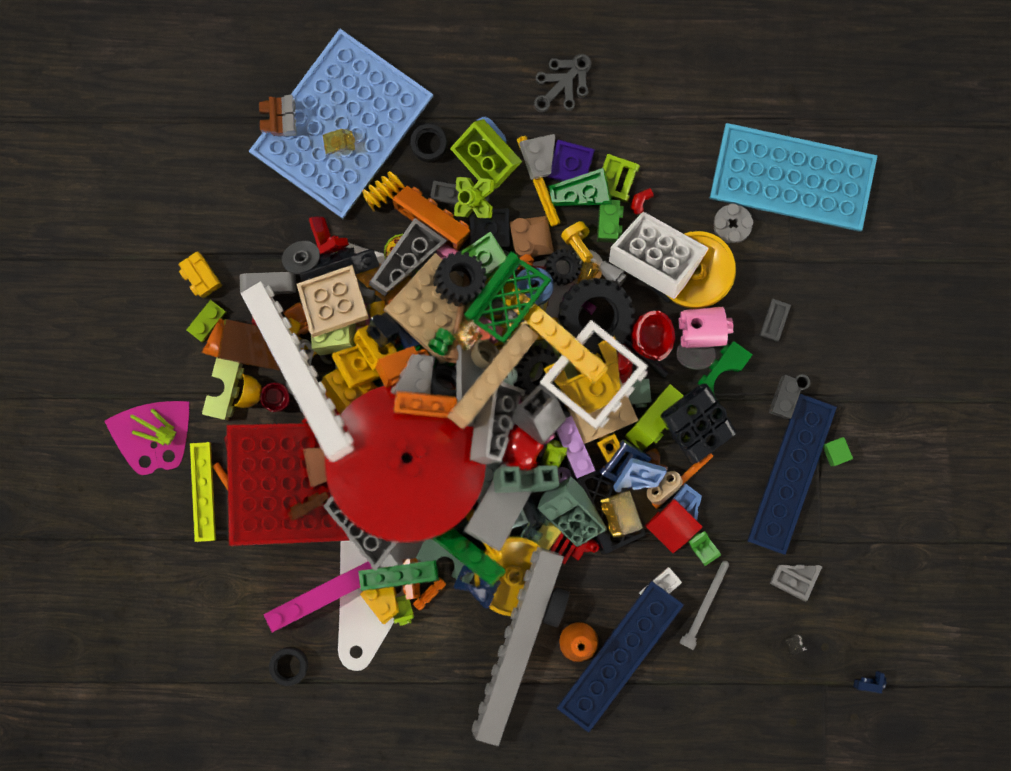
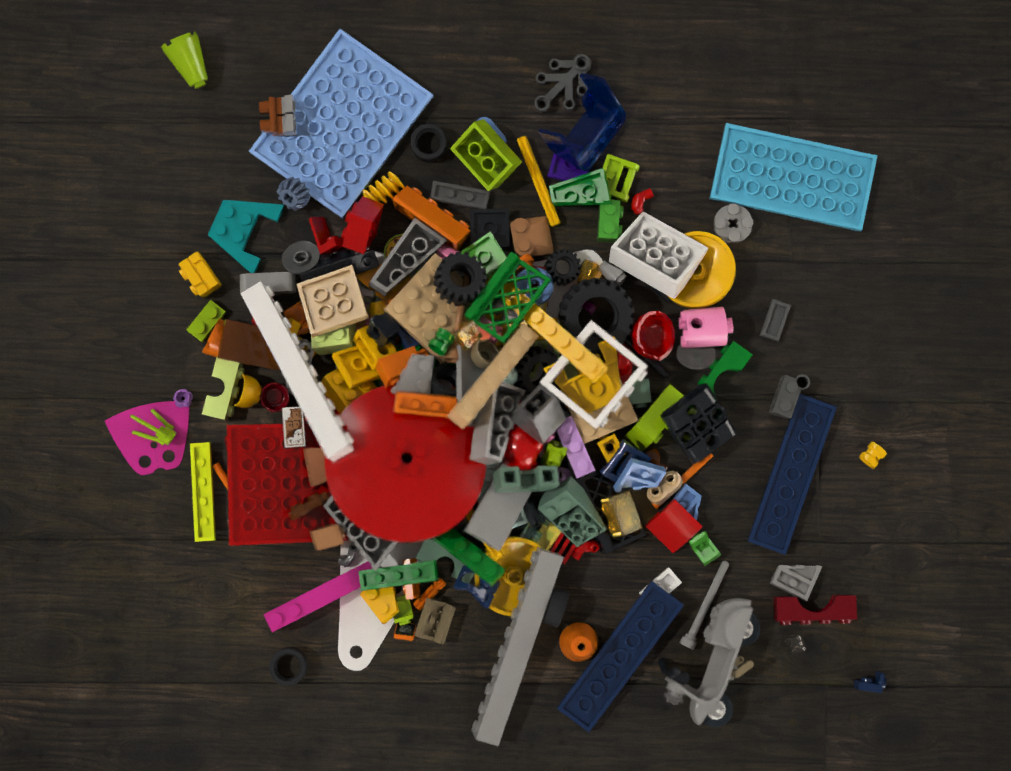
clear yellow bracket [322,129,355,154] -> none
lime plant [454,177,494,218] -> none
light grey wing [519,134,555,180] -> none
yellow piece [561,221,593,263] -> none
bright green panel [823,437,853,466] -> none
none -> lime cone [161,32,208,89]
none -> medium lavender plate [173,389,193,408]
none -> teal wing [208,200,285,273]
none -> sand blue gear [276,177,311,211]
none -> tile [282,407,305,448]
none -> medium nougat slope [309,523,345,550]
none -> dark grey arm [338,543,358,567]
none -> red brick [341,196,384,254]
none -> slope [394,623,416,641]
none -> dark tan bracket [414,598,456,645]
none -> clear blue windscreen [538,73,626,171]
none -> light grey piece [658,598,760,727]
none -> dark red arch [773,594,857,625]
none -> yellow wheel [859,442,887,469]

